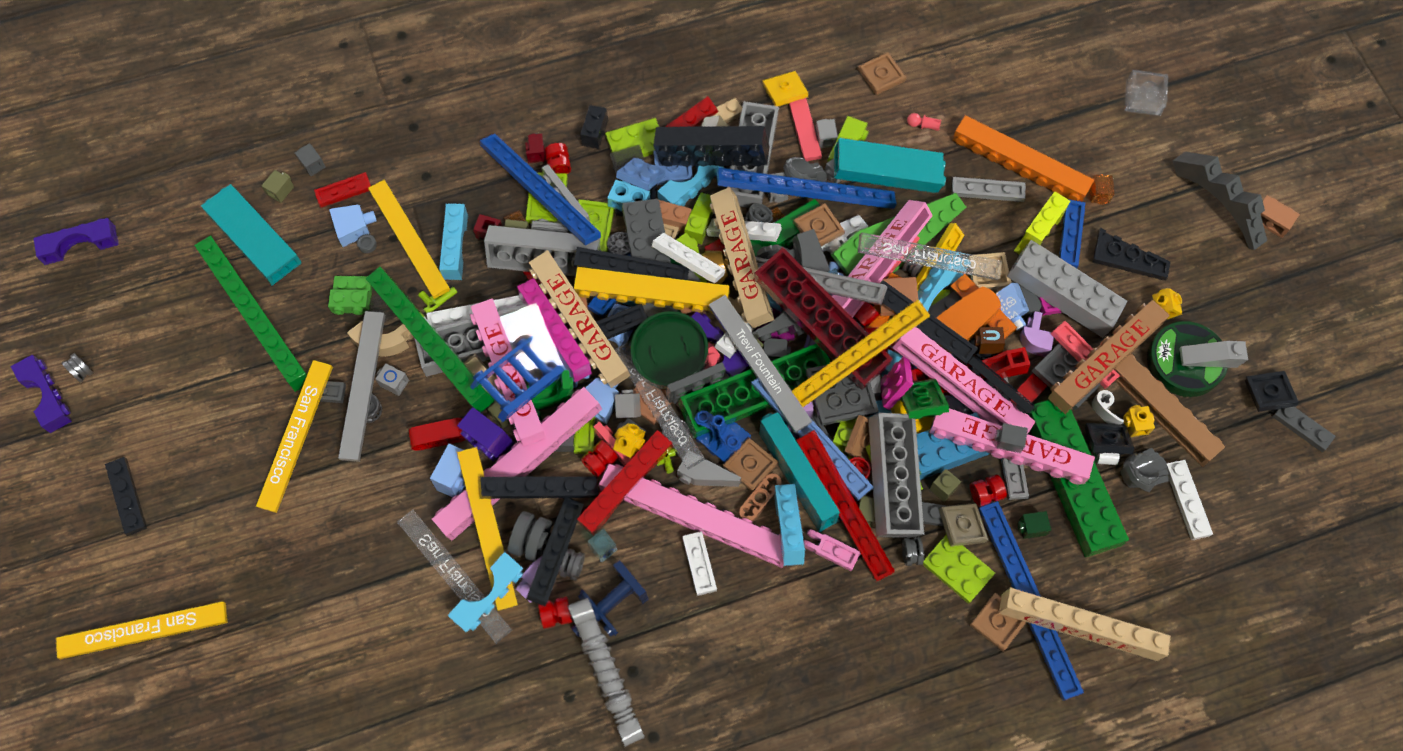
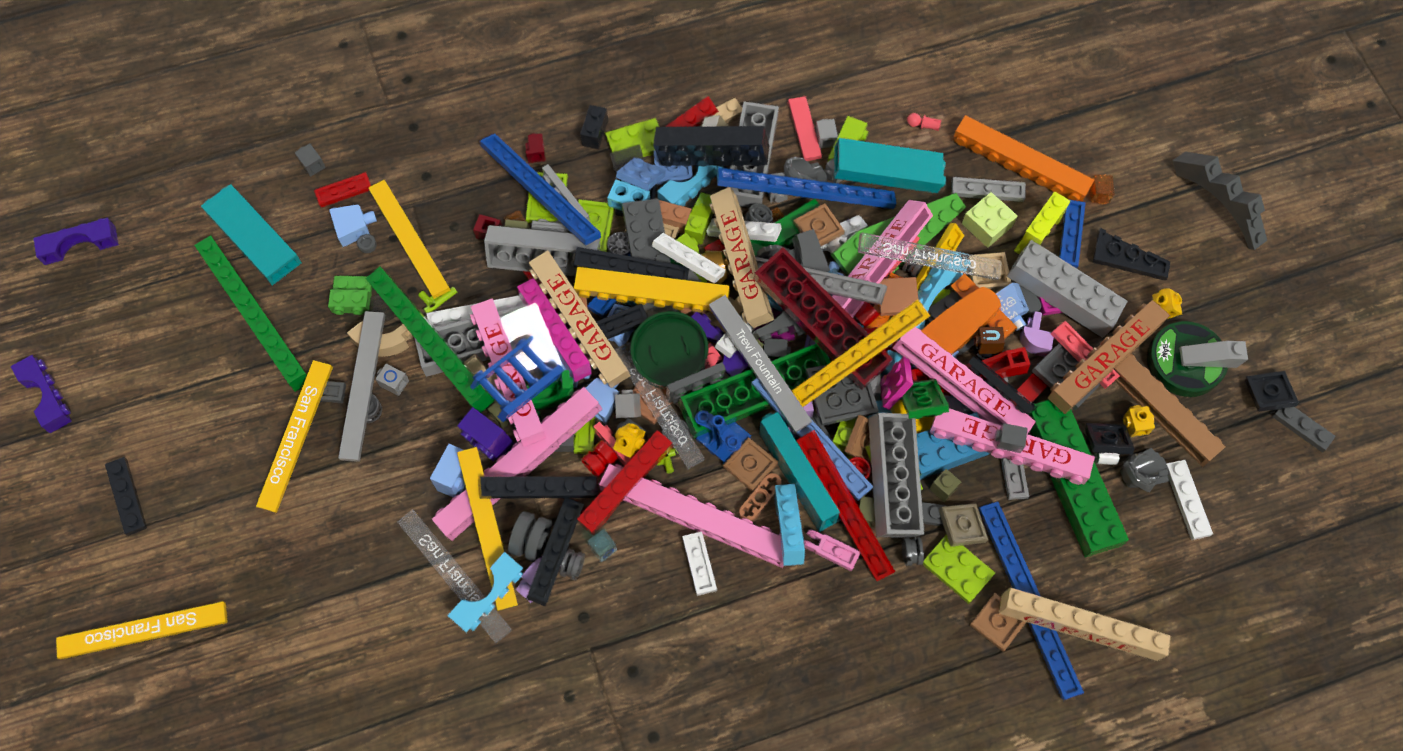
flat silver wheel [62,353,94,383] -> none
olive brick [262,170,294,203] -> none
red beam [408,418,466,451] -> none
medium azure arch [439,204,468,280] -> none
red wheel [539,596,572,629] -> none
red wheel [545,143,571,174] -> none
light grey piece [568,597,645,746] -> none
dark blue piece [571,560,649,637] -> none
light grey slope [677,451,741,487] -> none
yellow plate [763,71,808,106] -> none
medium nougat plate [858,52,906,95] -> none
black plate [880,280,978,365] -> none
red wheel [970,474,1007,507] -> none
dark green brick [1017,511,1051,539] -> none
white panel [1092,390,1124,425] -> none
clear brick [1125,70,1168,116] -> none
nougat brick [1261,195,1300,238] -> none
none -> yellowish green brick [962,192,1018,248]

